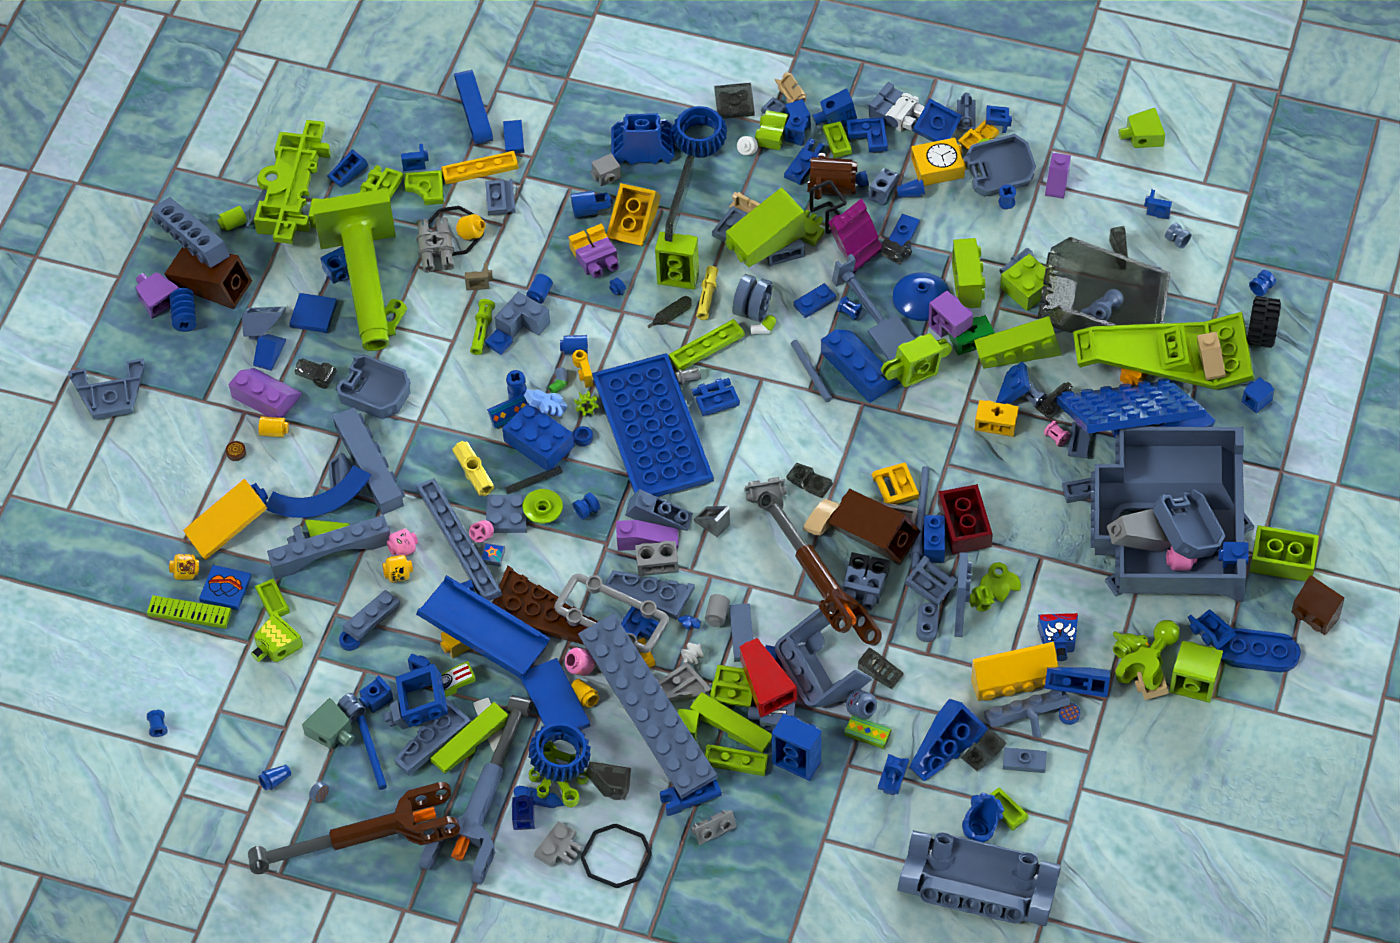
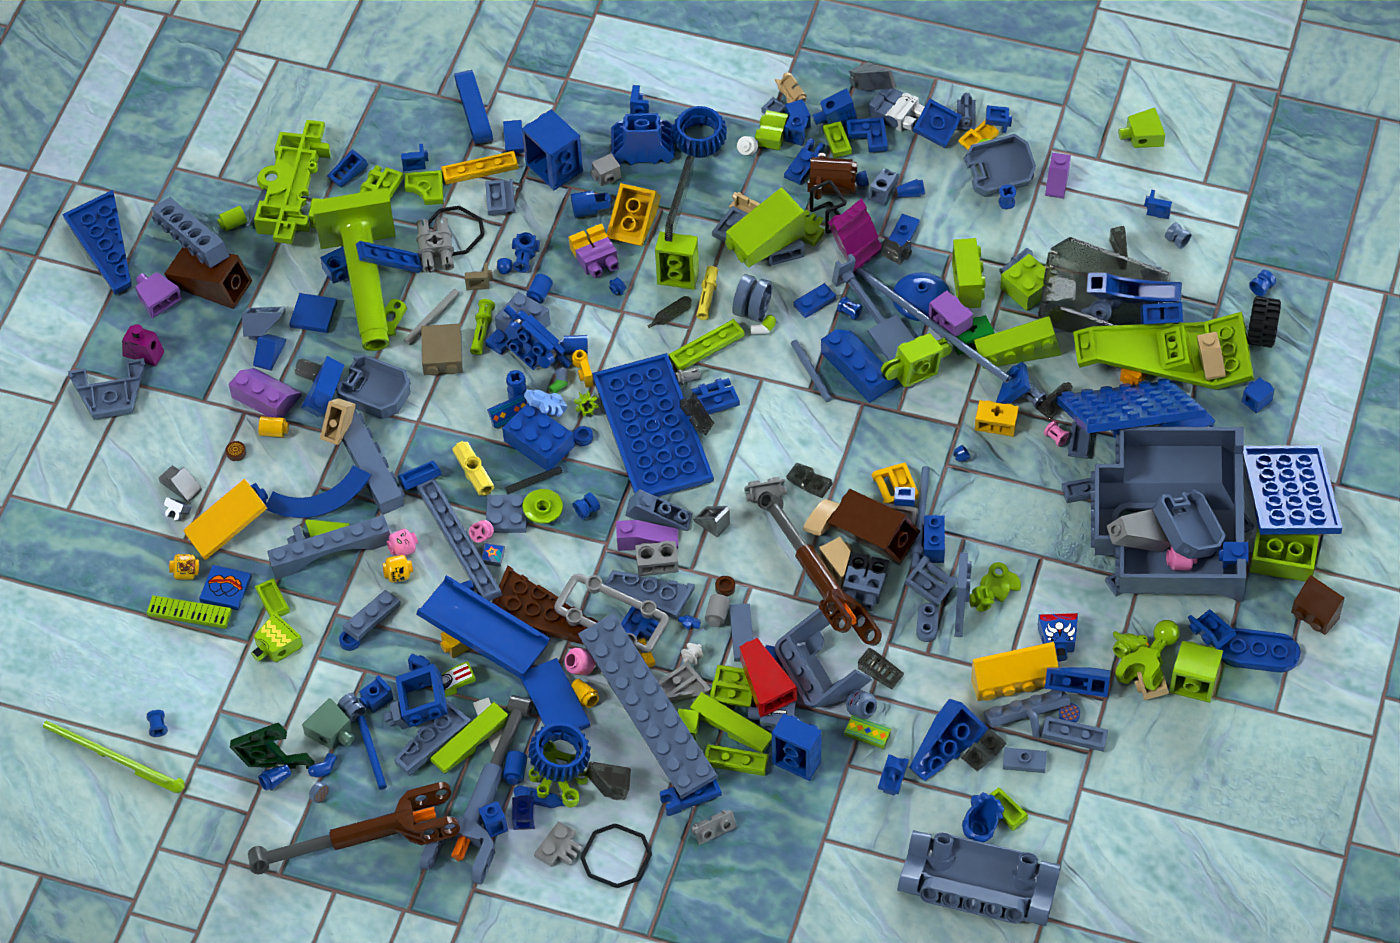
blue piece [169,288,197,332] -> none
sand blue slope [329,453,353,488] -> none
yellow head [456,214,486,241] -> none
clear smoke plate [714,83,755,119] -> none
yellow brick [911,138,967,186] -> none
dark red brick [938,484,993,555] -> none
none -> lime bar [43,720,185,793]
none -> blue wing [62,190,132,295]
none -> magenta torso [122,324,164,367]
none -> flat silver slope [159,465,202,503]
none -> tile [164,497,192,521]
none -> dark green wing [230,723,315,769]
none -> blue slope [301,356,344,417]
none -> blue arm [308,753,337,778]
none -> tan slope [320,398,356,445]
none -> blue tile [356,241,423,273]
none -> blue tile [397,460,442,490]
none -> light grey bar [404,289,459,345]
none -> dark tan brick [421,323,463,376]
none -> blue bracket [479,801,508,838]
none -> blue hinge [497,258,512,274]
none -> blue piece [503,305,572,370]
none -> blue brick [503,751,528,785]
none -> blue connector [512,232,540,273]
none -> blue container [522,109,583,190]
none -> blue bracket [630,85,649,114]
none -> clear smoke hinge [679,393,714,436]
none -> reddish brown tile [715,576,736,597]
none -> tan slope [819,537,852,587]
none -> flat silver slope [849,62,896,90]
none -> sand blue piece [856,268,1011,383]
none -> blue tile [894,487,915,506]
none -> blue hinge [953,444,971,462]
none -> sand blue plate [1042,716,1108,752]
none -> blue arch [1087,273,1182,303]
none -> blue brick [1140,302,1183,324]
none -> plate [1243,445,1342,535]

